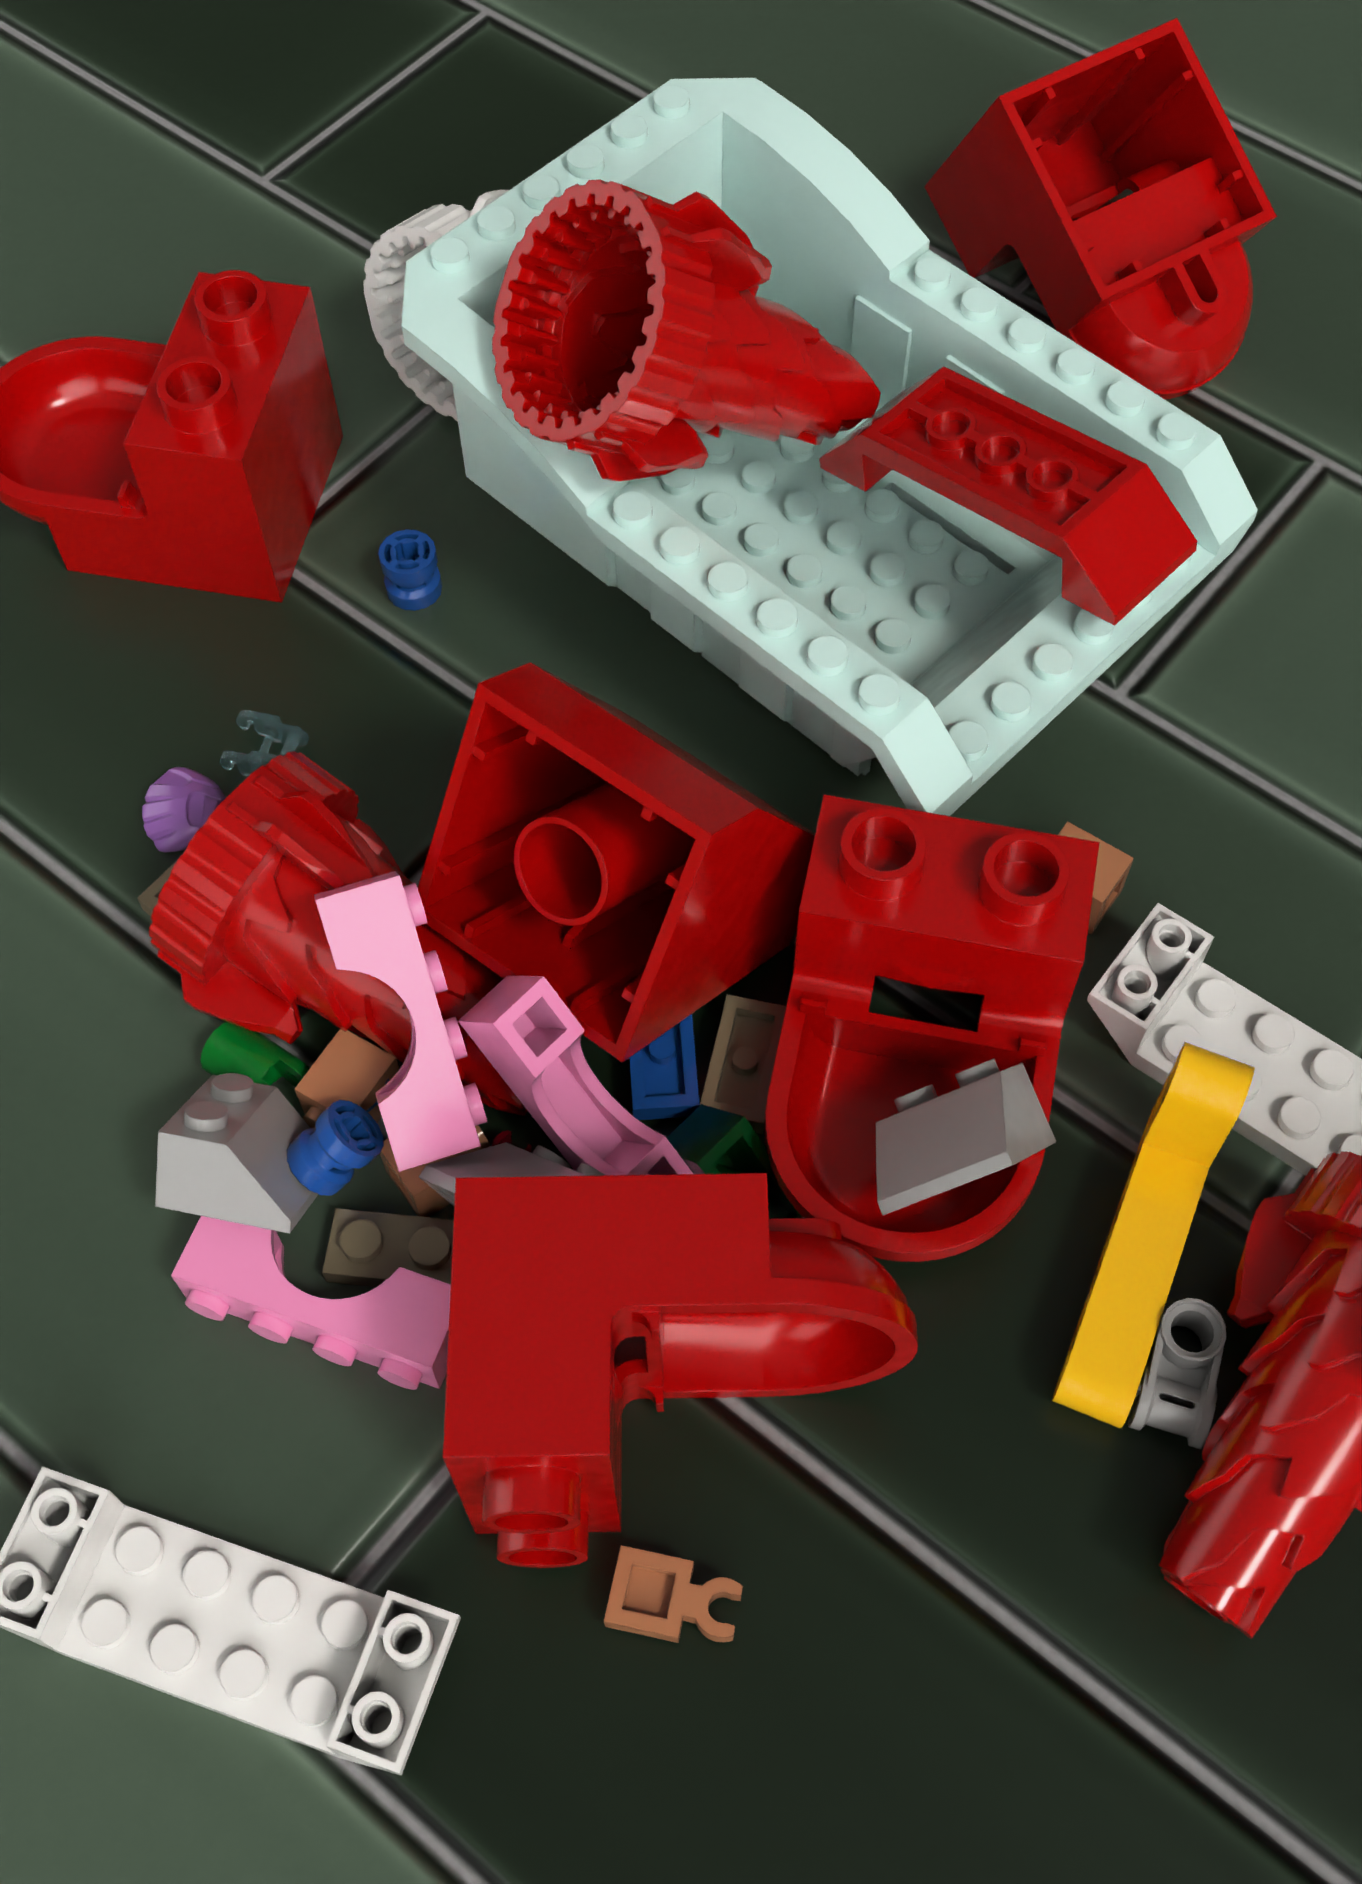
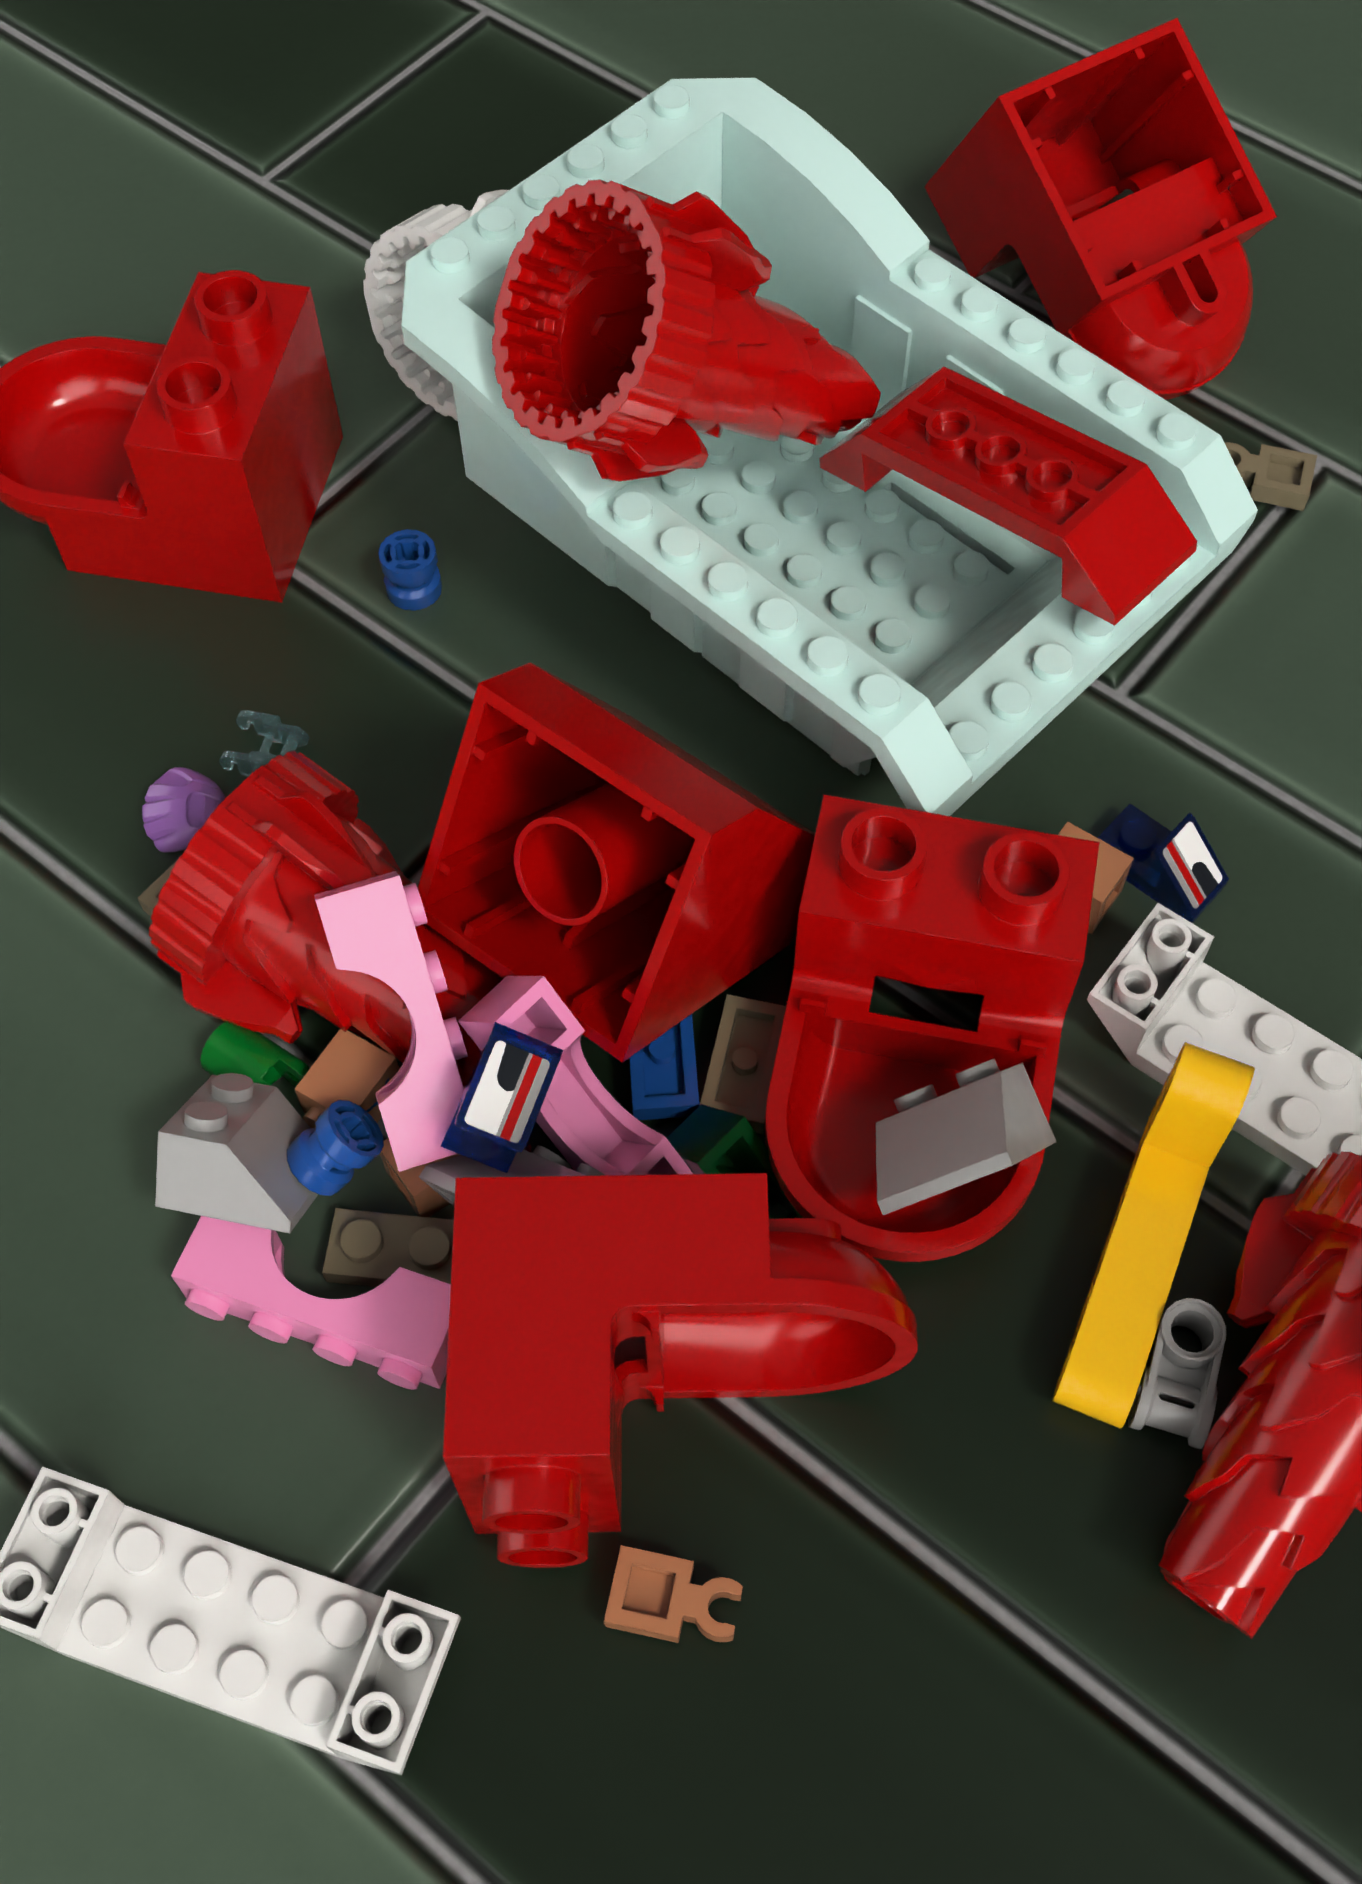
none -> slope [441,1022,563,1173]
none -> clear blue slope [1098,804,1229,923]
none -> dark tan plate [1224,442,1317,511]

